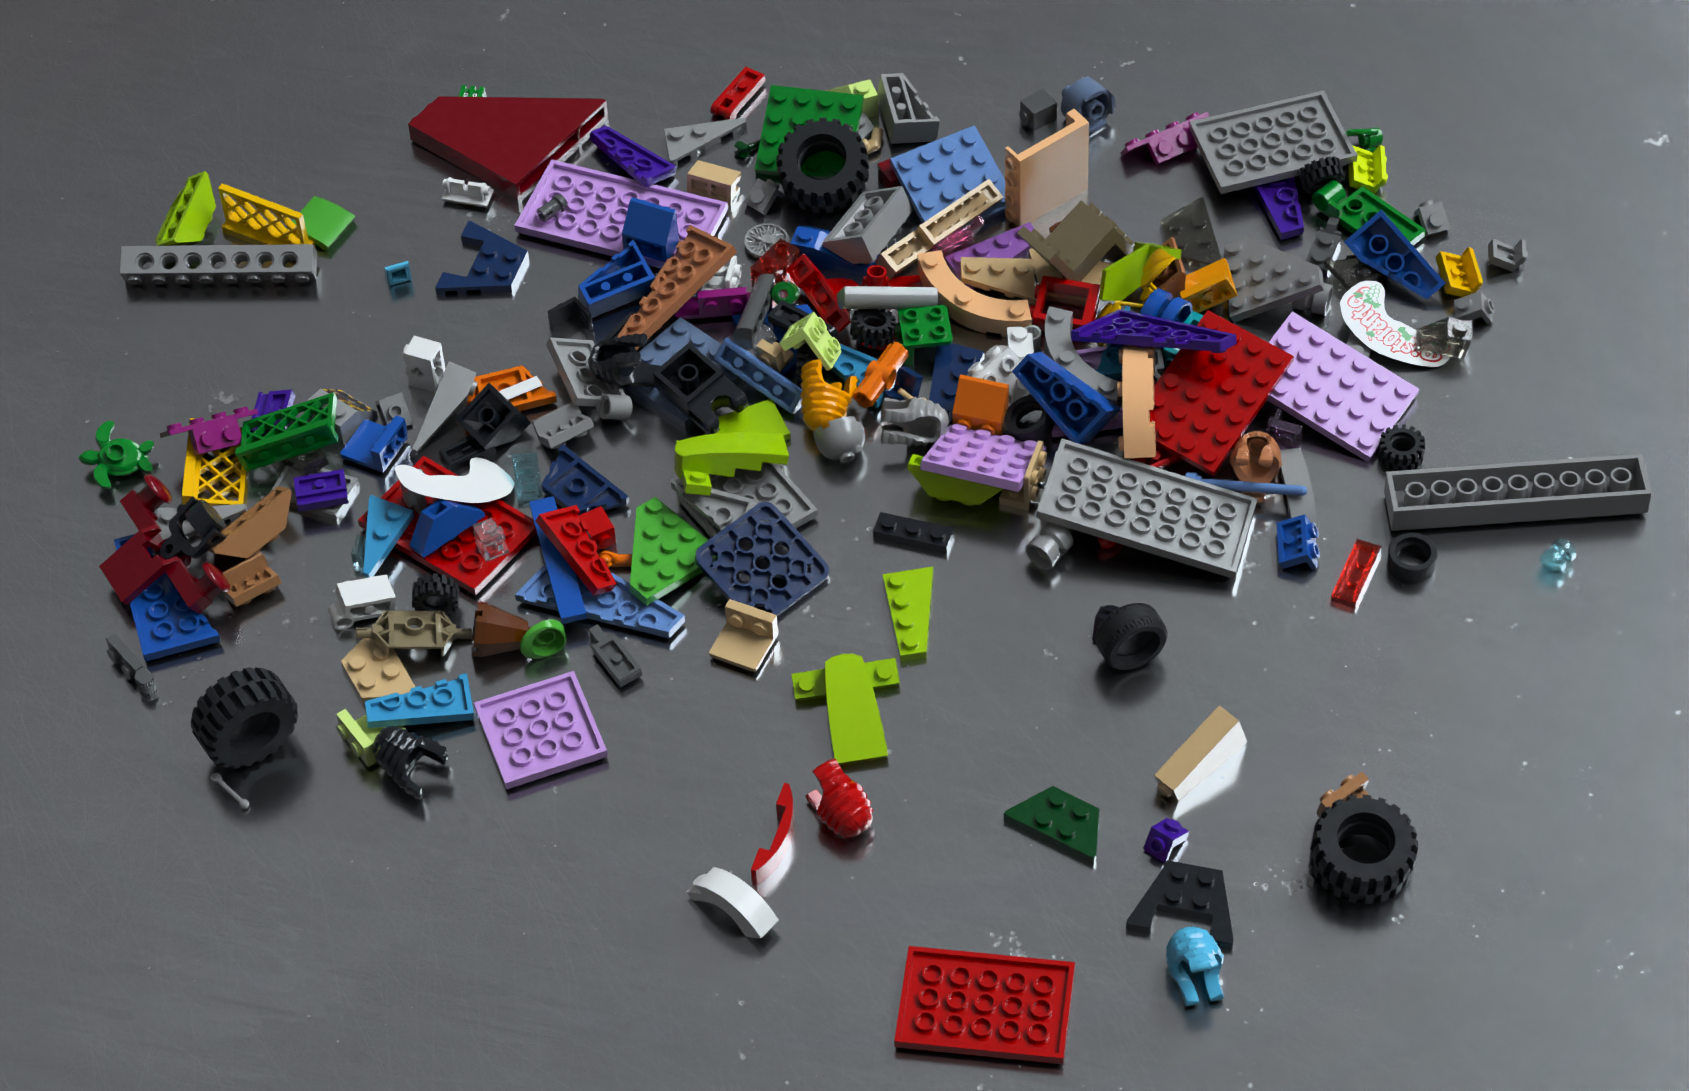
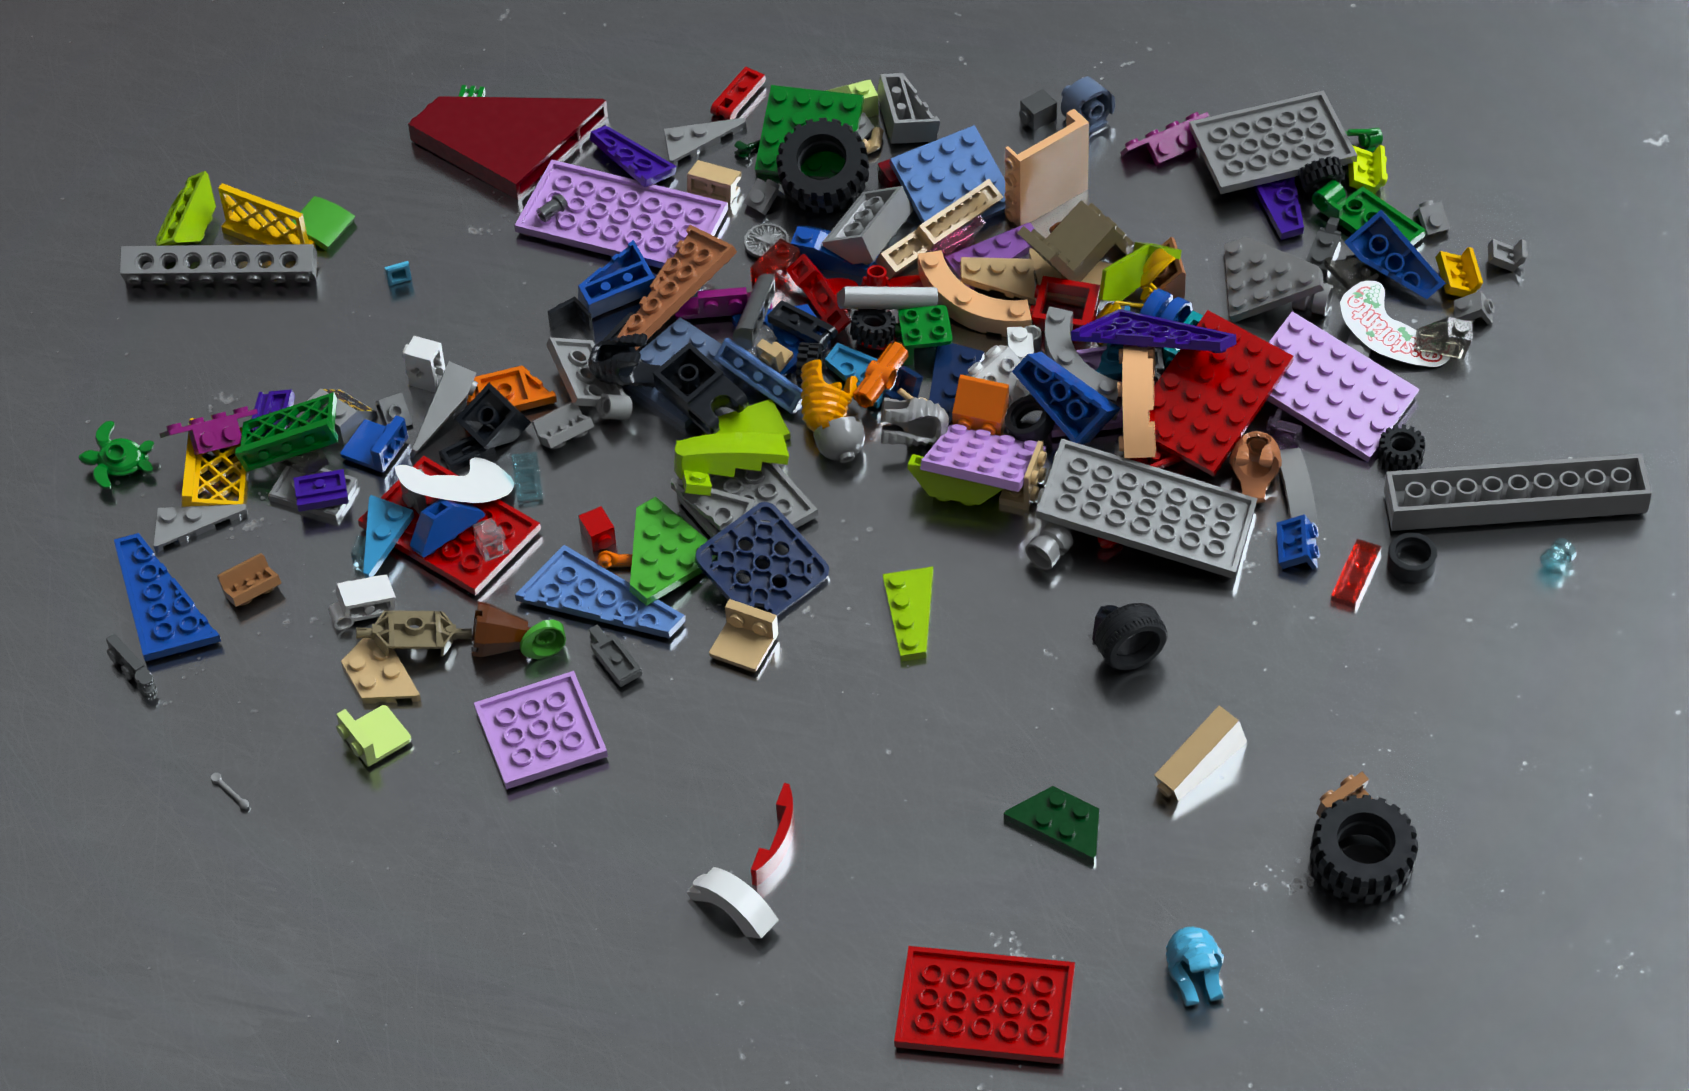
dark red piece [99,474,230,614] -> none
black tyre [191,667,298,768] -> none
medium nougat wedge [207,486,292,558] -> none
dark azure wing [365,673,474,728] -> none
black hair [372,725,448,800] -> none
black tyre [412,574,459,617] -> none
dark blue wing [435,221,529,295] -> none
white hinge [441,177,494,207] -> none
white sticker [499,376,543,400] -> none
blue tile [529,496,587,624] -> none
red wing [535,505,616,596] -> none
dark blue wing [541,445,629,515] -> none
blue slope [622,197,679,262] -> none
white bracket [701,256,741,291] -> none
green brick [772,282,799,305] -> none
yellowish green bracket [779,312,842,371] -> none
lime slope [791,654,900,765] -> none
red hair [805,758,873,839] -> none
black plate [873,512,954,554] -> none
black wing [1126,860,1234,950] -> none
dark purple bracket [1143,818,1189,862] -> none
clear smoke wing [1160,197,1221,267] -> none
light orange bracket [1180,258,1237,313] -> none
medium blue piece [1185,472,1307,496] -> none

